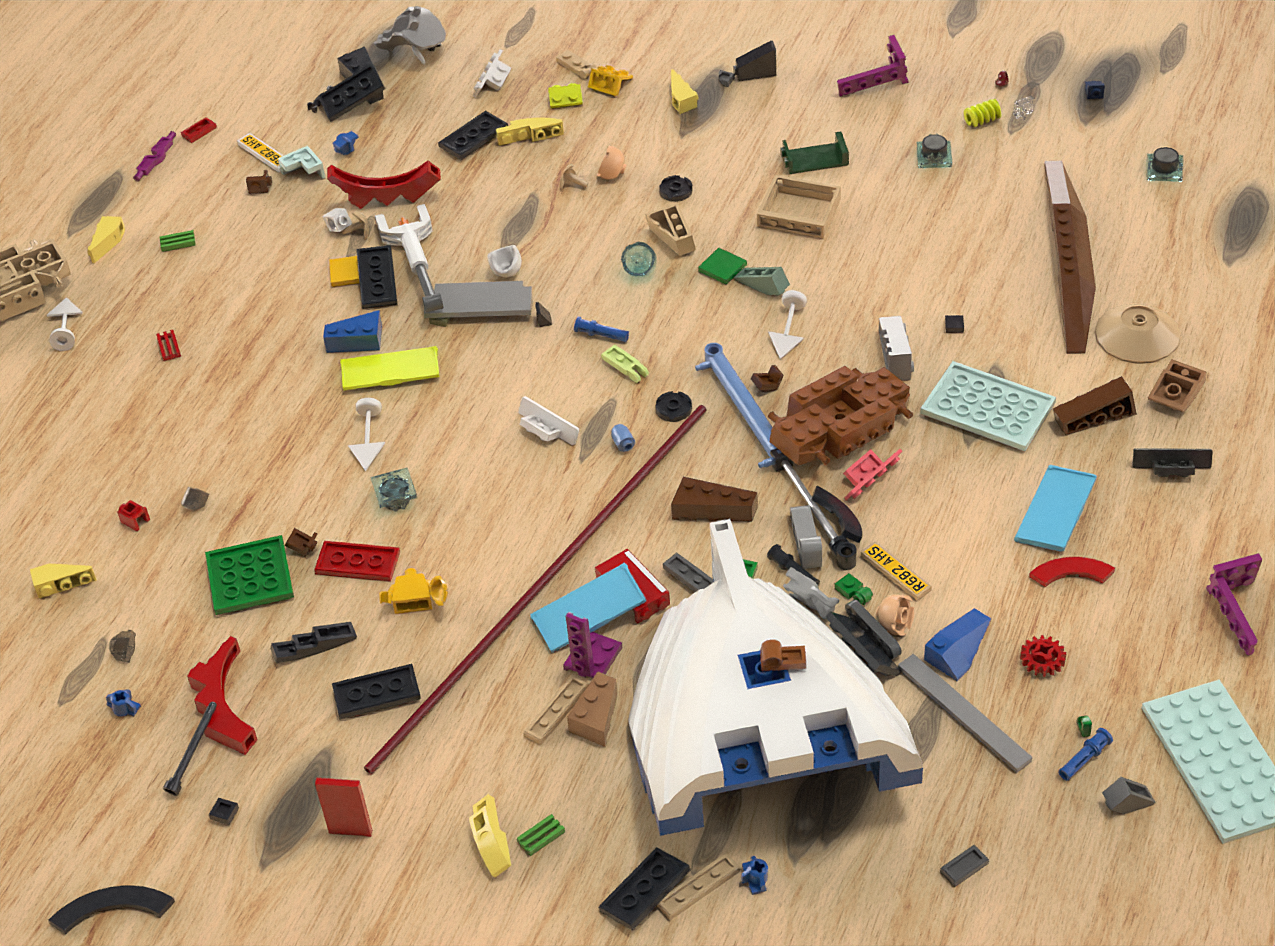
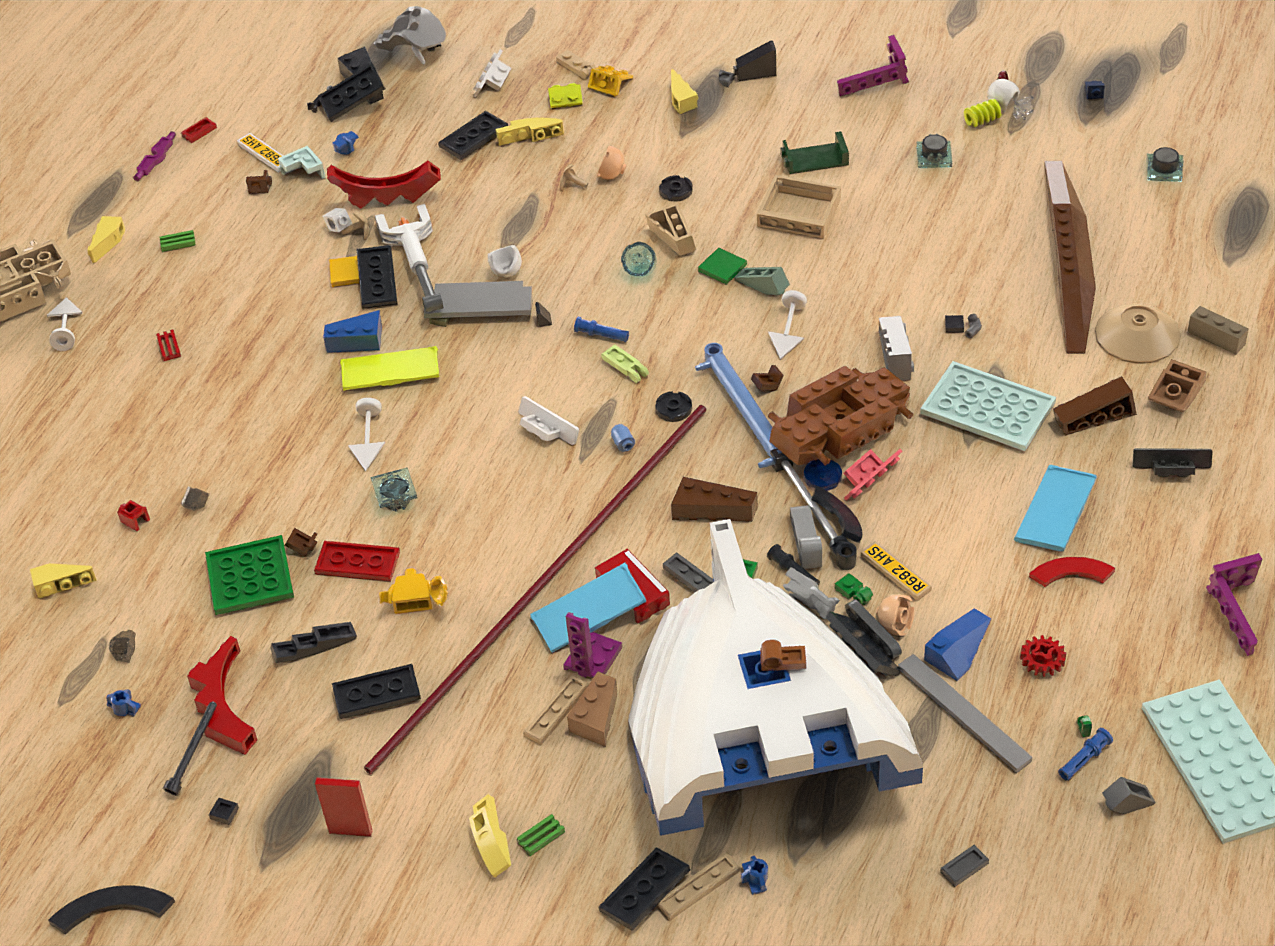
none -> clear blue tile [804,459,842,491]
none -> dark grey arm [965,313,982,338]
none -> white piece [988,79,1020,112]
none -> dark tan brick [1187,306,1249,355]

